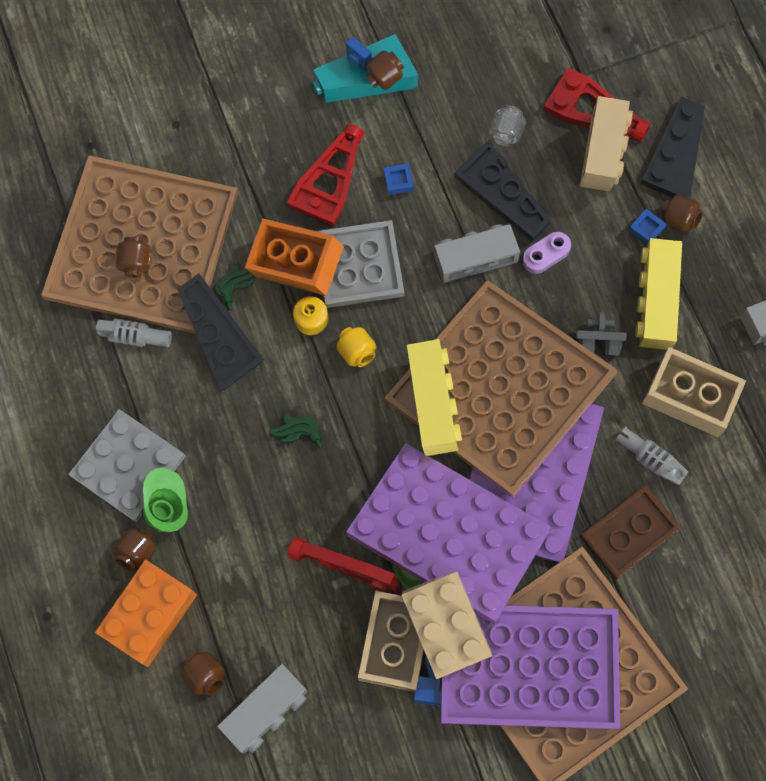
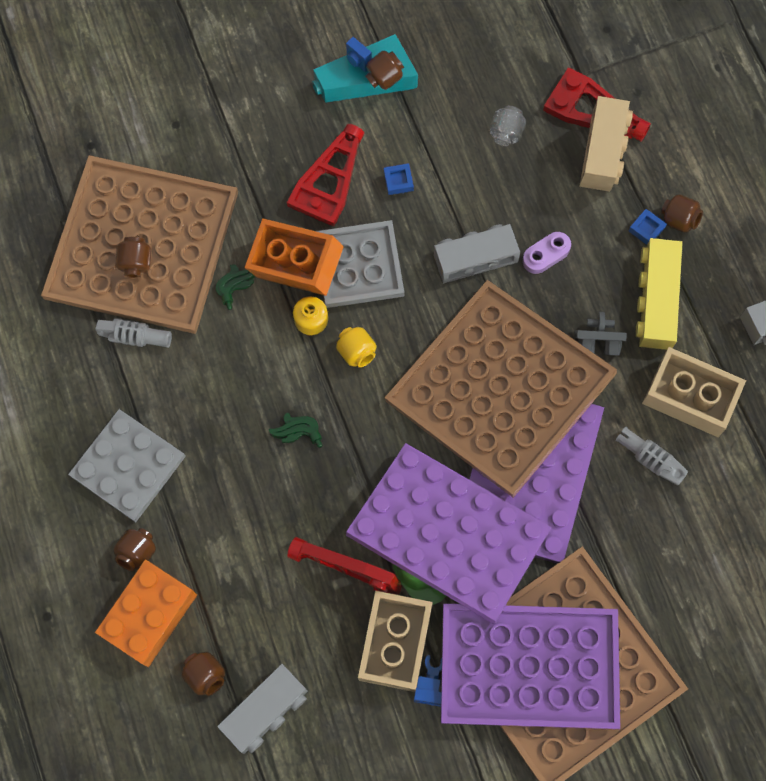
bright green piece [142,467,188,532] -> none
black wing [177,273,264,392] -> none
tan brick [401,569,492,679] -> none
light yellow brick [407,339,462,456] -> none
black wing [455,139,551,242] -> none
reddish brown tile [580,485,682,580] -> none
black wing [640,97,705,198] -> none

